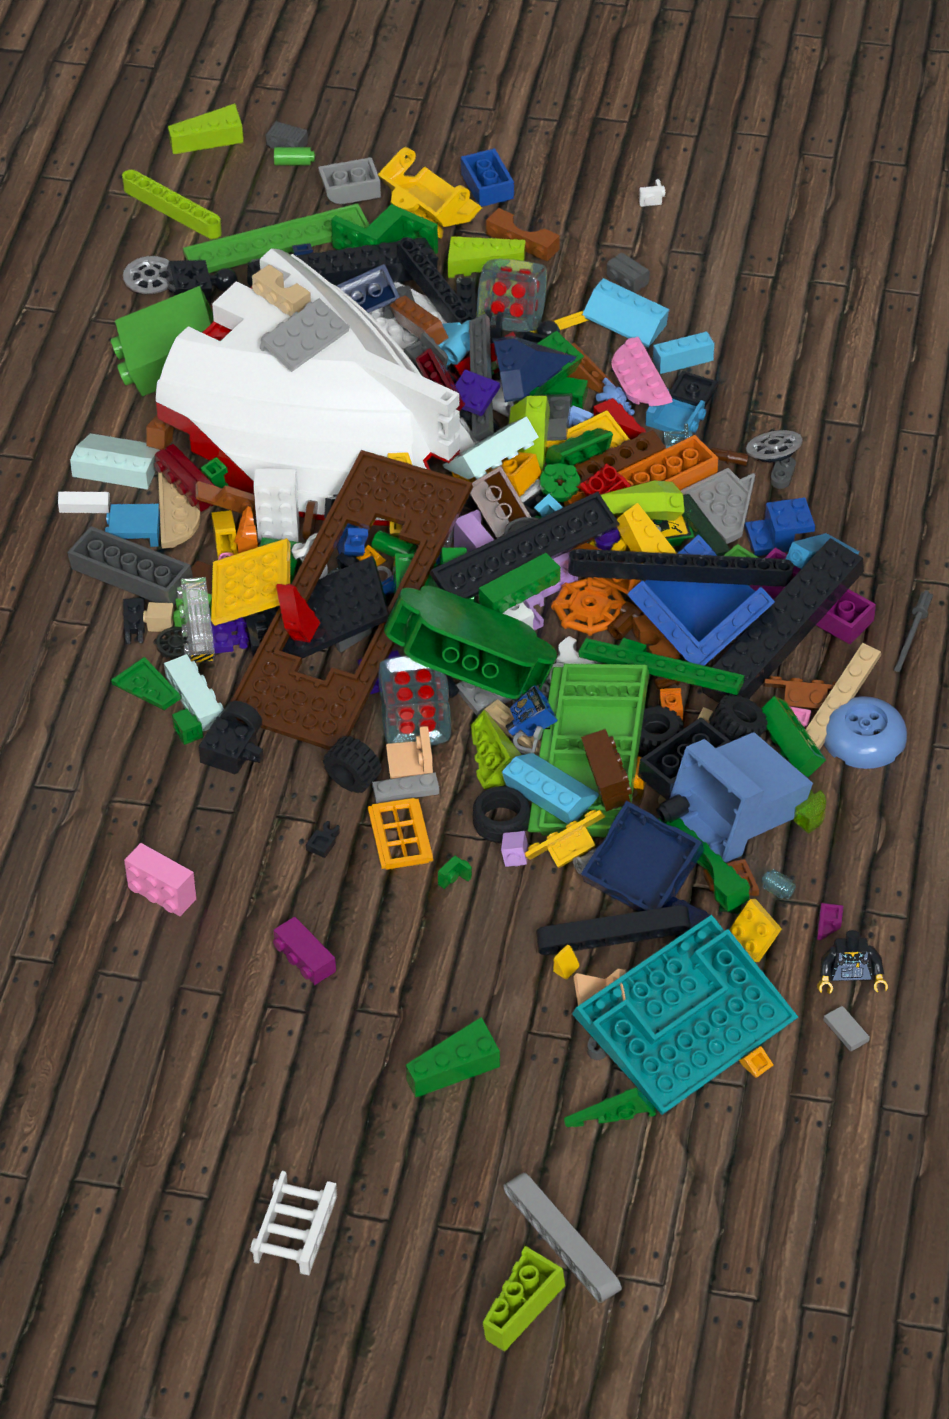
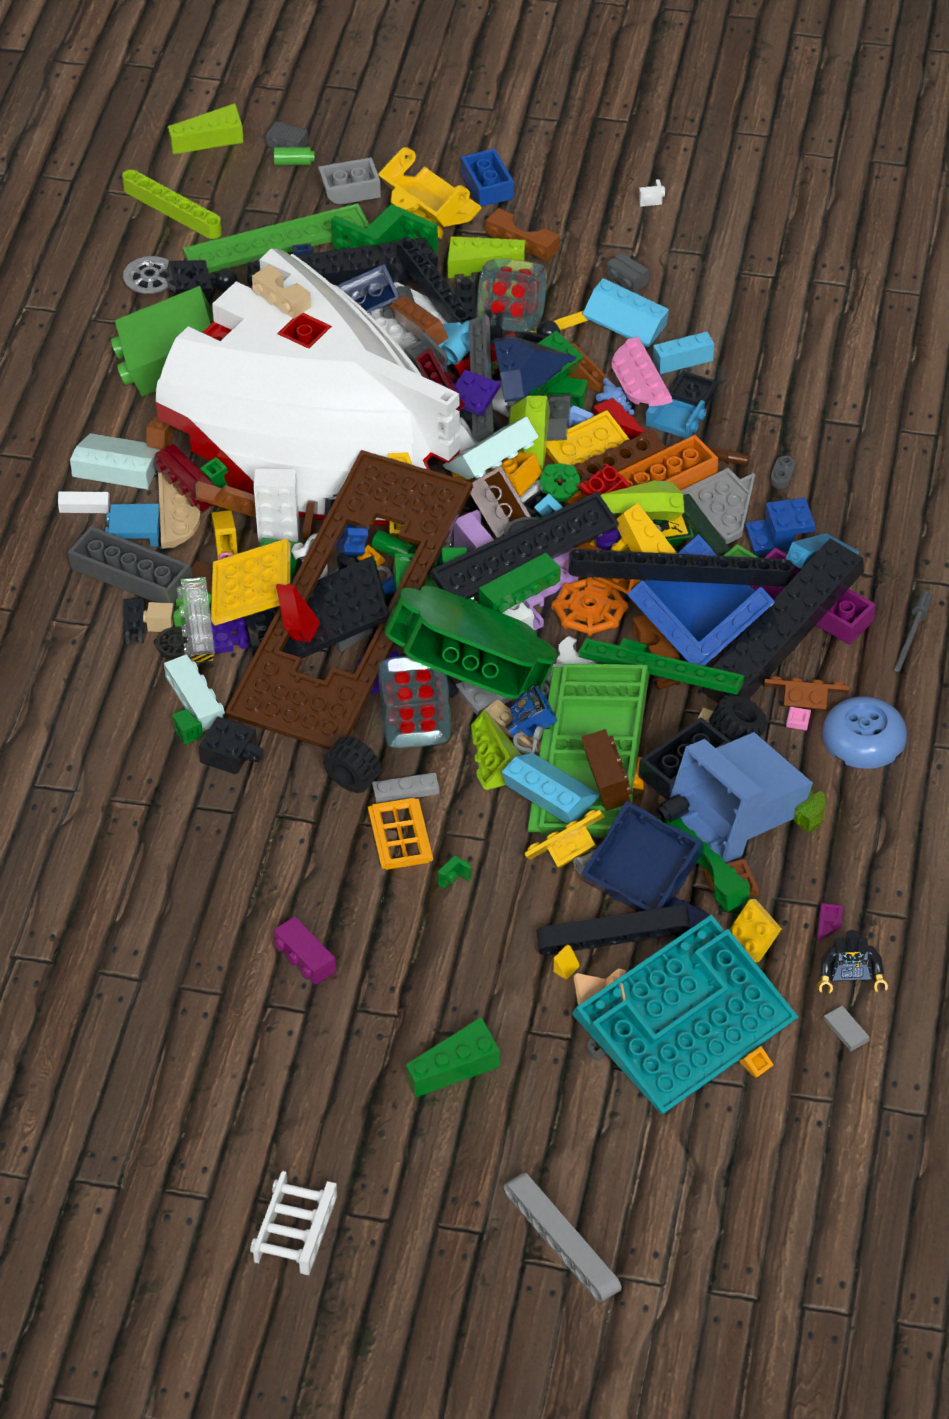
green wing [111,657,181,711] -> none
bright pink brick [124,843,196,916] -> none
black tyre [220,701,262,733] -> none
orange slope [234,506,258,554] -> none
light grey bracket [260,298,350,372] -> none
black plate [306,821,340,858] -> none
light nougat bracket [386,726,433,779] -> none
black tyre [473,786,530,843] -> none
lime wedge [483,1246,565,1352] -> none
lavender brick [501,831,529,867] -> none
green slope [545,428,613,466] -> none
green wing [564,1087,657,1128] -> none
reddish brown piece [608,601,645,640] -> none
black tyre [638,705,683,757] -> none
orange brick [659,688,683,721] -> none
clear light blue bracket [664,424,692,448] -> none
flat silver piece [746,430,803,463] -> none
green brick [761,696,826,777] -> none
clear light blue brick [762,869,796,899] -> none
tan plate [806,643,881,750] -> none

